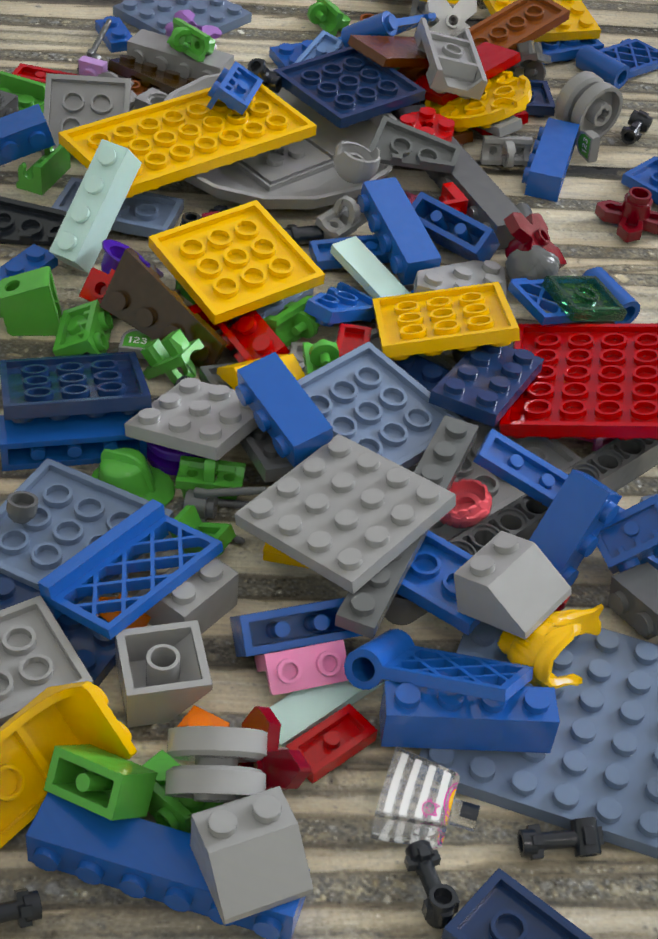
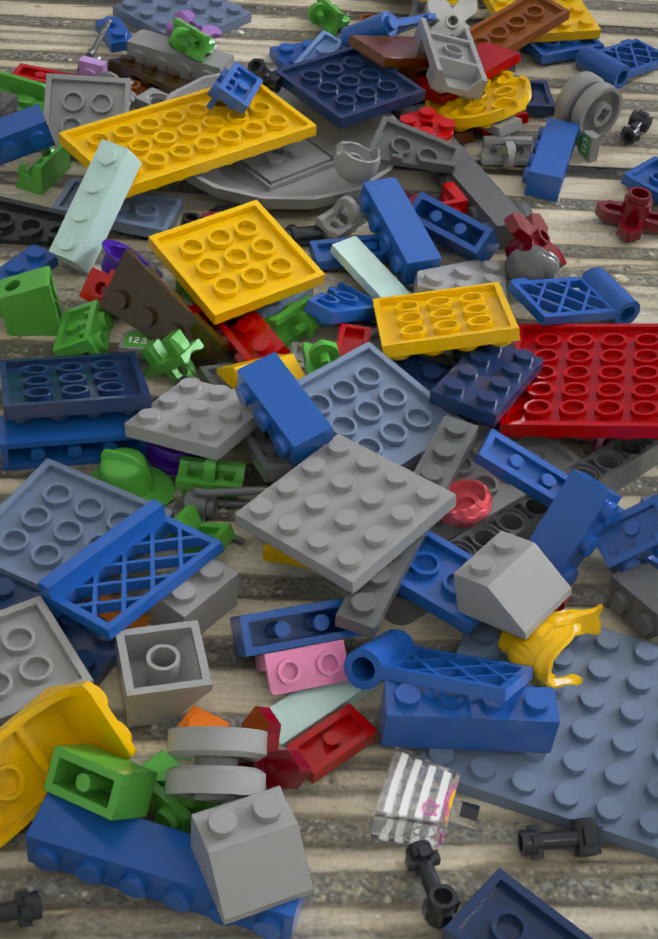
dark grey hinge [6,491,38,524] -> none
dark grey hips [514,40,552,80] -> none
clear green tile [542,276,627,321] -> none

